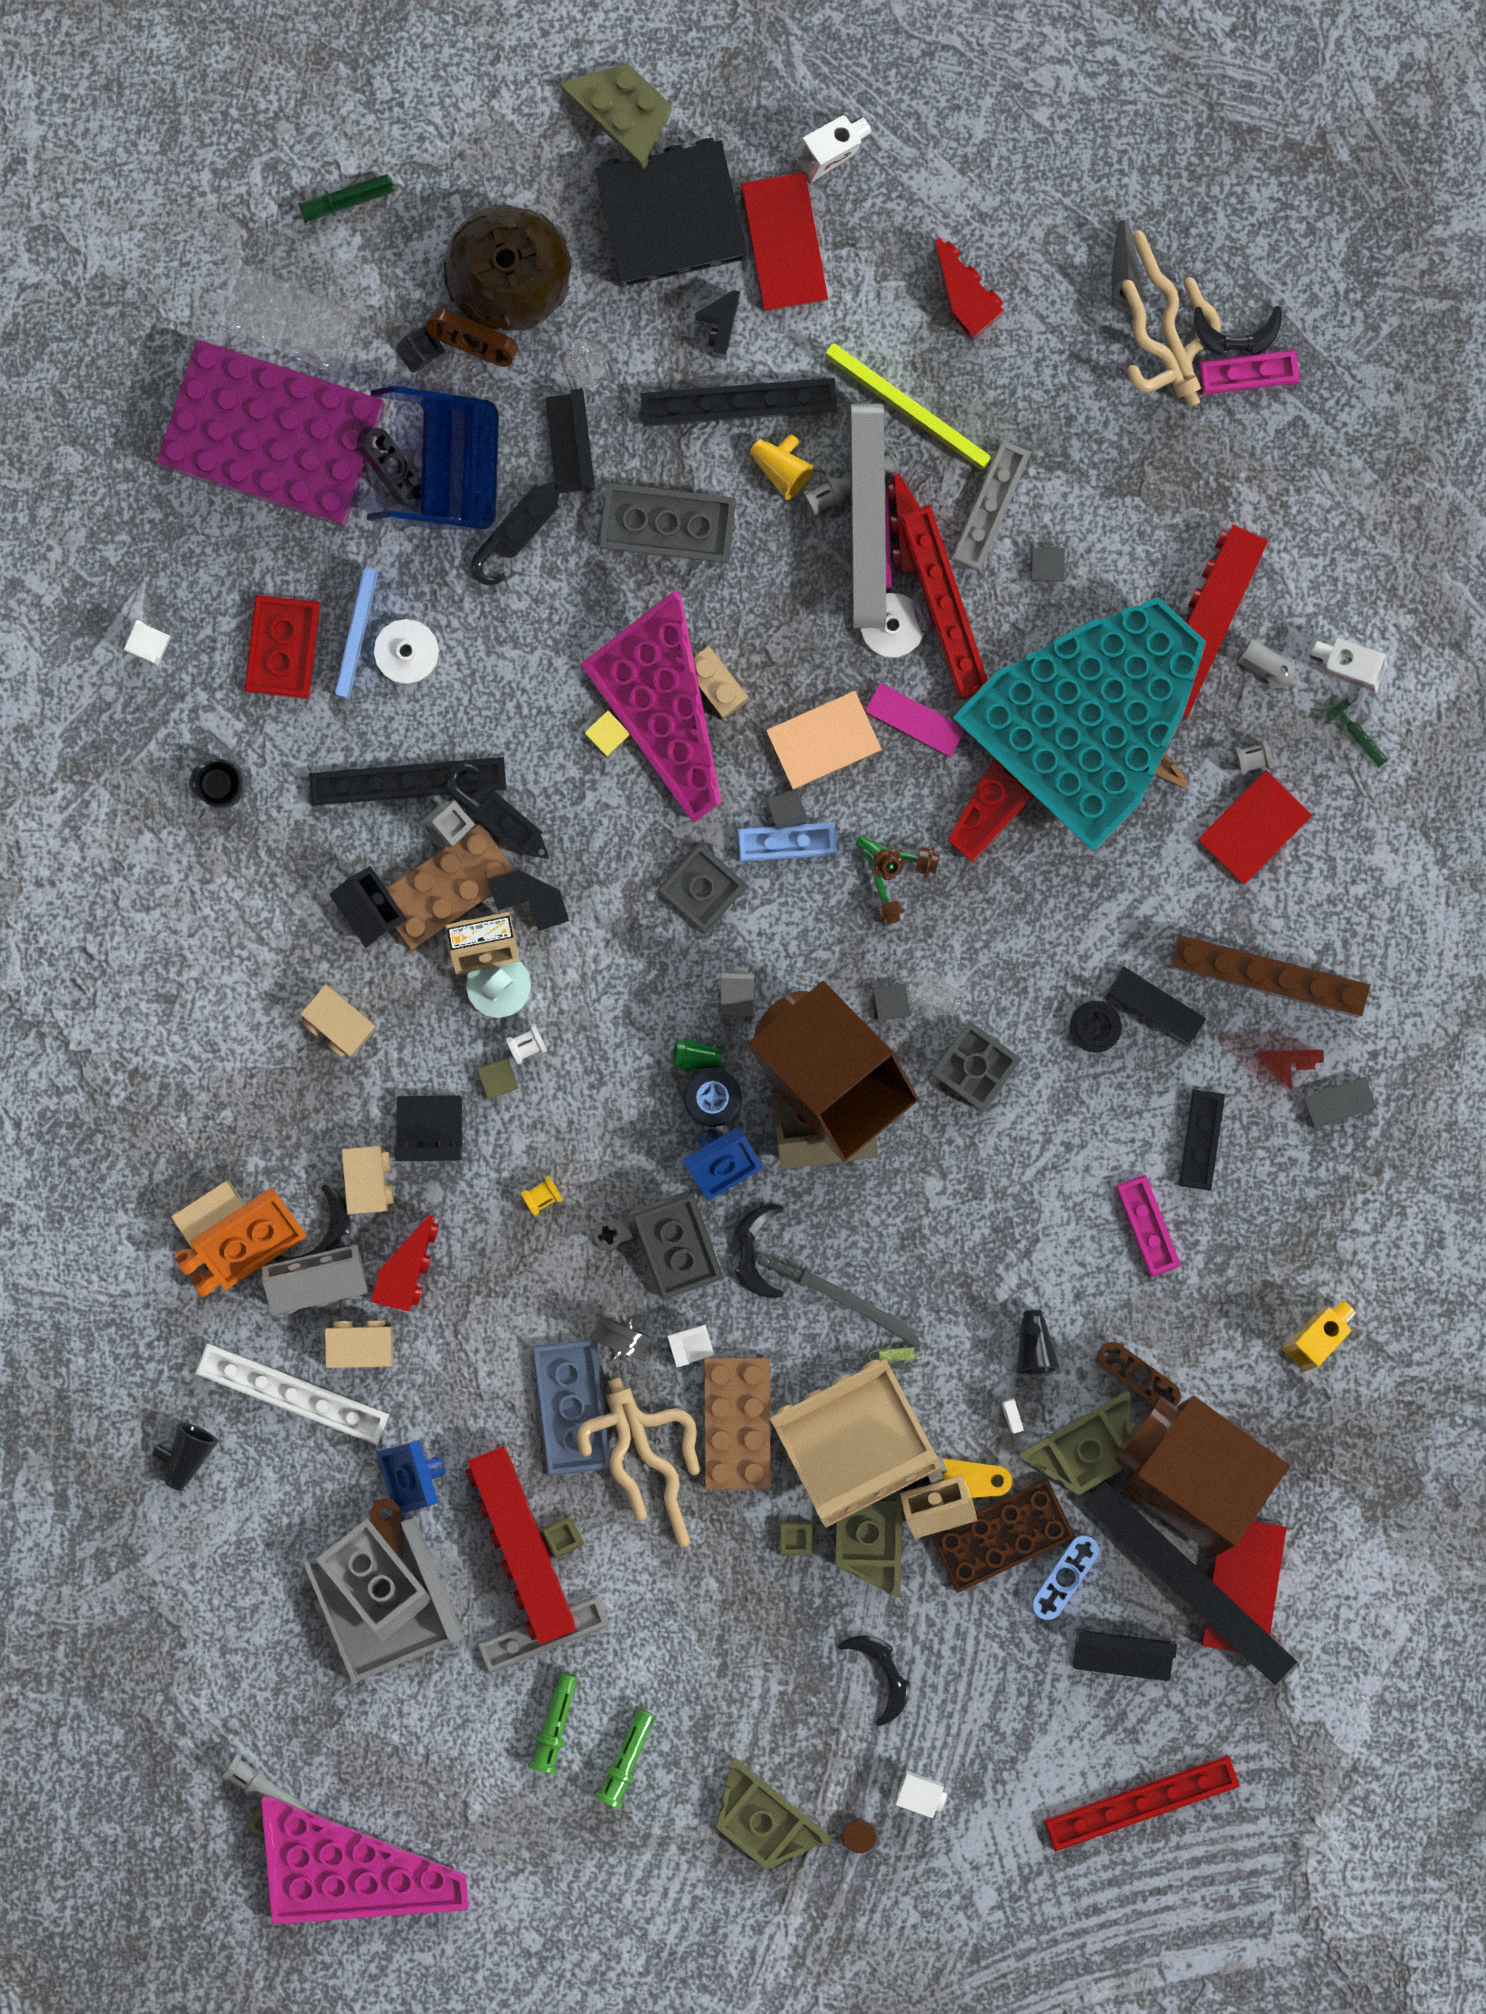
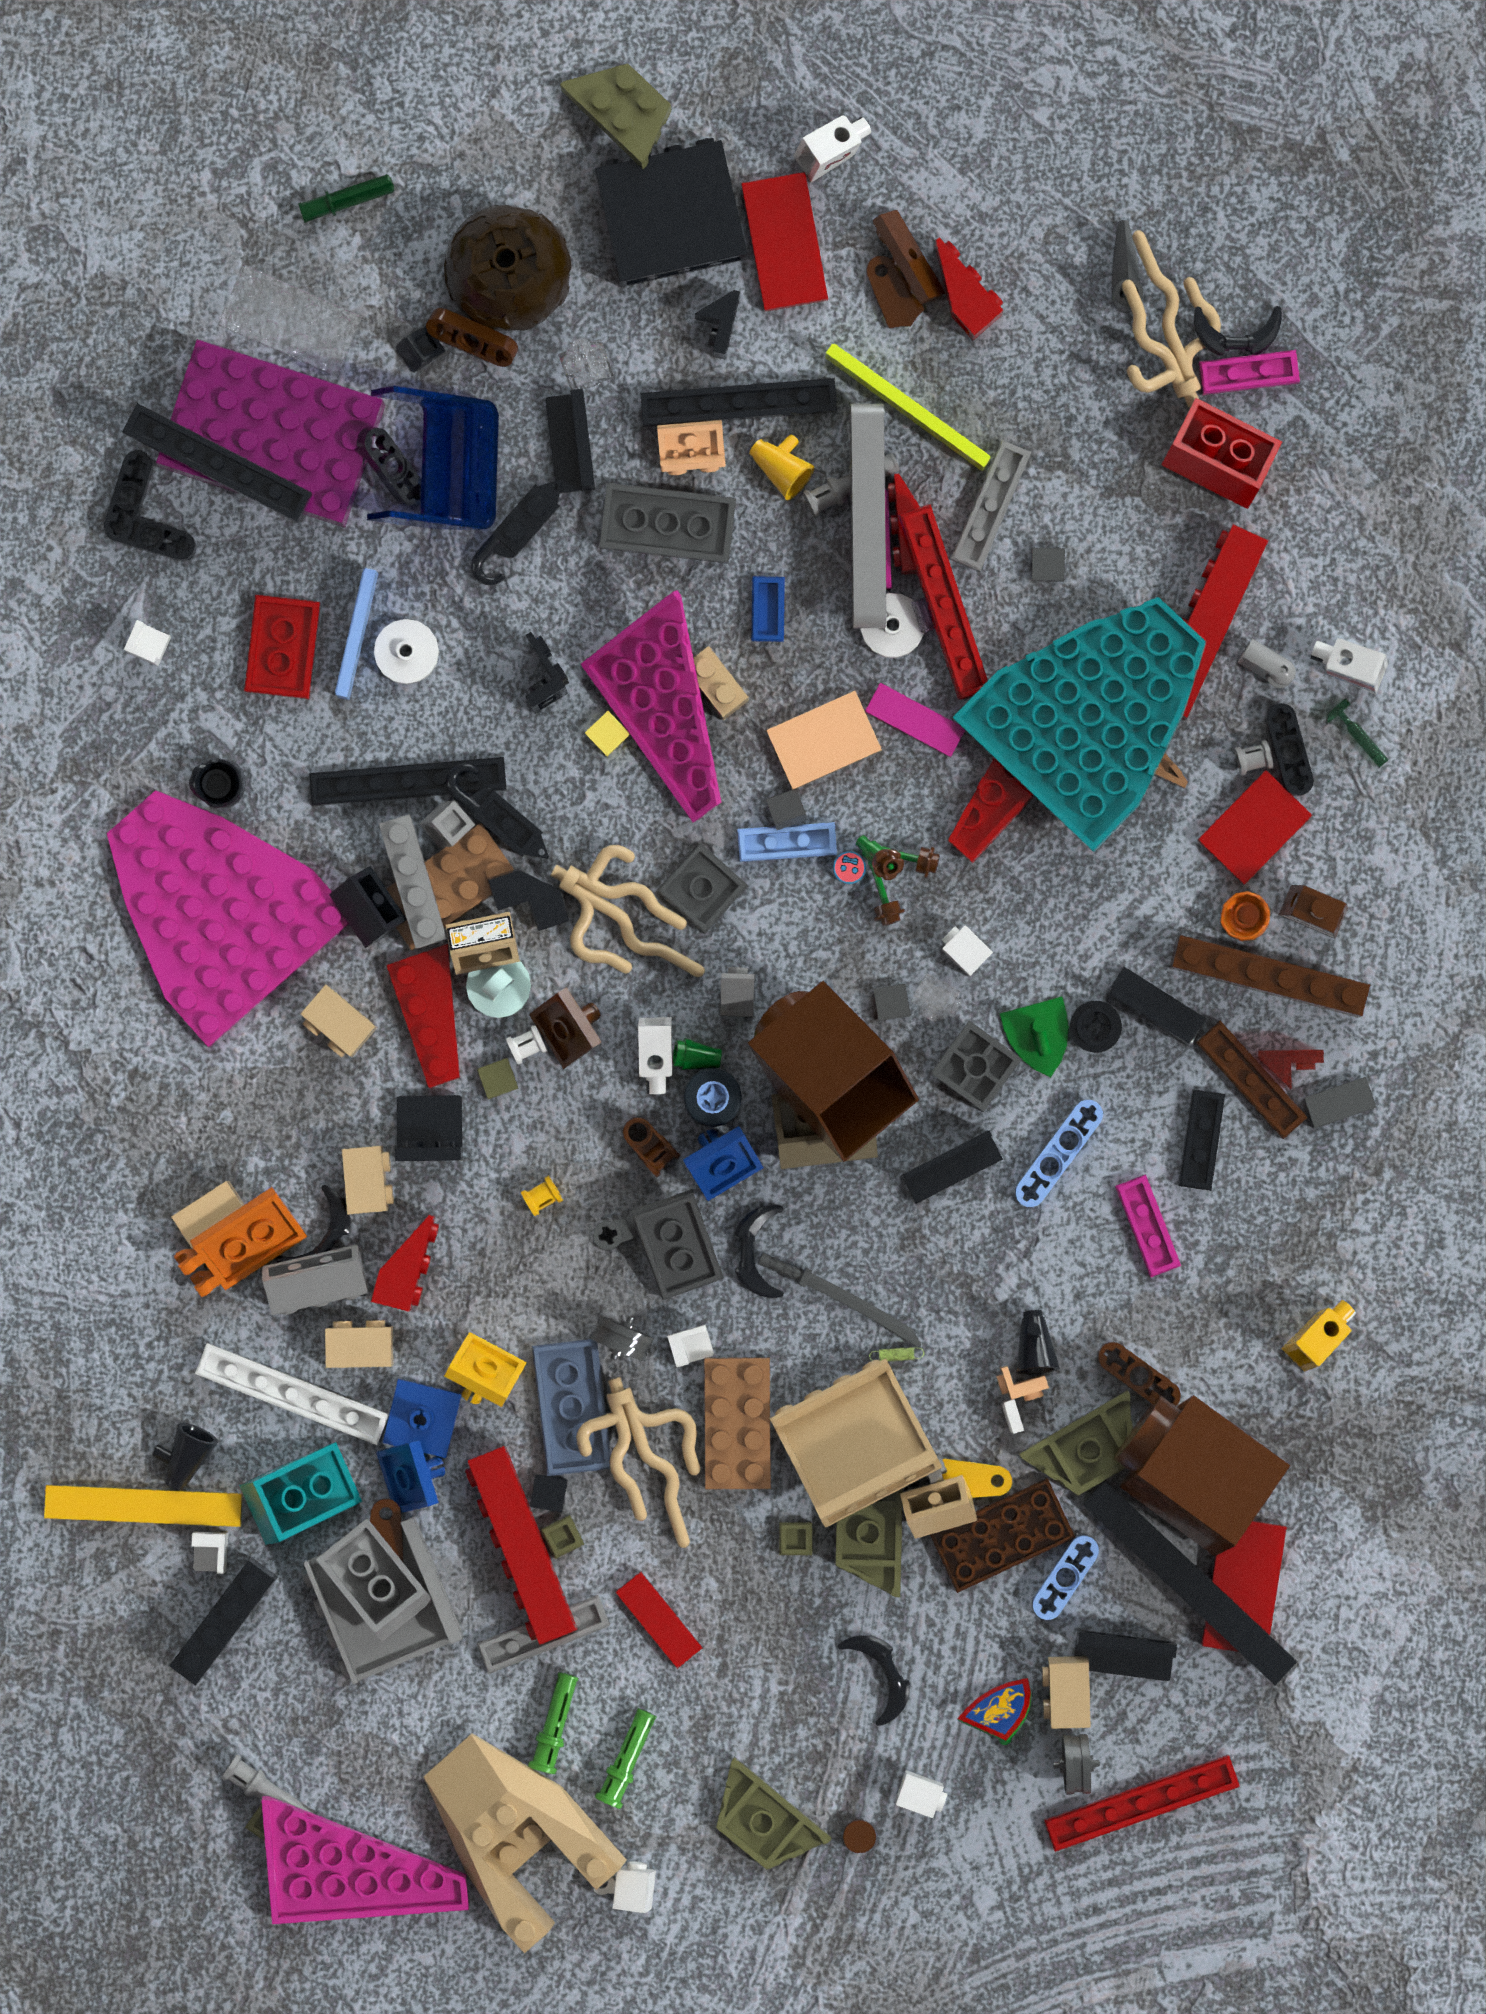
none -> yellow tile [44,1485,243,1527]
none -> black beam [104,450,197,562]
none -> dark pink wing [107,790,349,1047]
none -> black plate [122,403,313,523]
none -> black brick [169,1557,278,1686]
none -> white panel [192,1531,228,1574]
none -> teal slope [239,1442,363,1545]
none -> light grey plate [379,814,448,949]
none -> blue tile [383,1379,462,1458]
none -> red wing [386,944,460,1088]
none -> tan wedge [424,1733,627,1953]
none -> yellow tile [444,1332,527,1407]
none -> black bracket [525,632,569,714]
none -> reddish brown tile [529,987,602,1069]
none -> black tile [530,1474,568,1513]
none -> tan plant [550,845,705,977]
none -> white brick [594,1861,656,1913]
none -> red tile [616,1571,703,1669]
none -> reddish brown piece [623,1117,681,1178]
none -> white torso [638,1017,672,1094]
none -> light nougat bracket [657,420,726,475]
none -> blue tile [751,576,785,642]
none -> tile [833,851,866,884]
none -> reddish brown piece [866,256,924,329]
none -> reddish brown tile [872,210,945,304]
none -> black panel [901,1130,1003,1204]
none -> white brick [941,925,993,977]
none -> shield [957,1678,1032,1745]
none -> light nougat bracket [996,1366,1049,1402]
none -> green shield [1000,997,1069,1078]
none -> light blue beam [1015,1100,1103,1207]
none -> tan brick [1042,1656,1091,1729]
none -> dark grey wheel [1053,1734,1100,1795]
none -> red slope [1161,398,1282,509]
none -> reddish brown tile [1195,1020,1308,1139]
none -> orange hair [1220,891,1270,941]
none -> black beam [1265,703,1314,796]
none -> reddish brown torso [1278,885,1348,939]

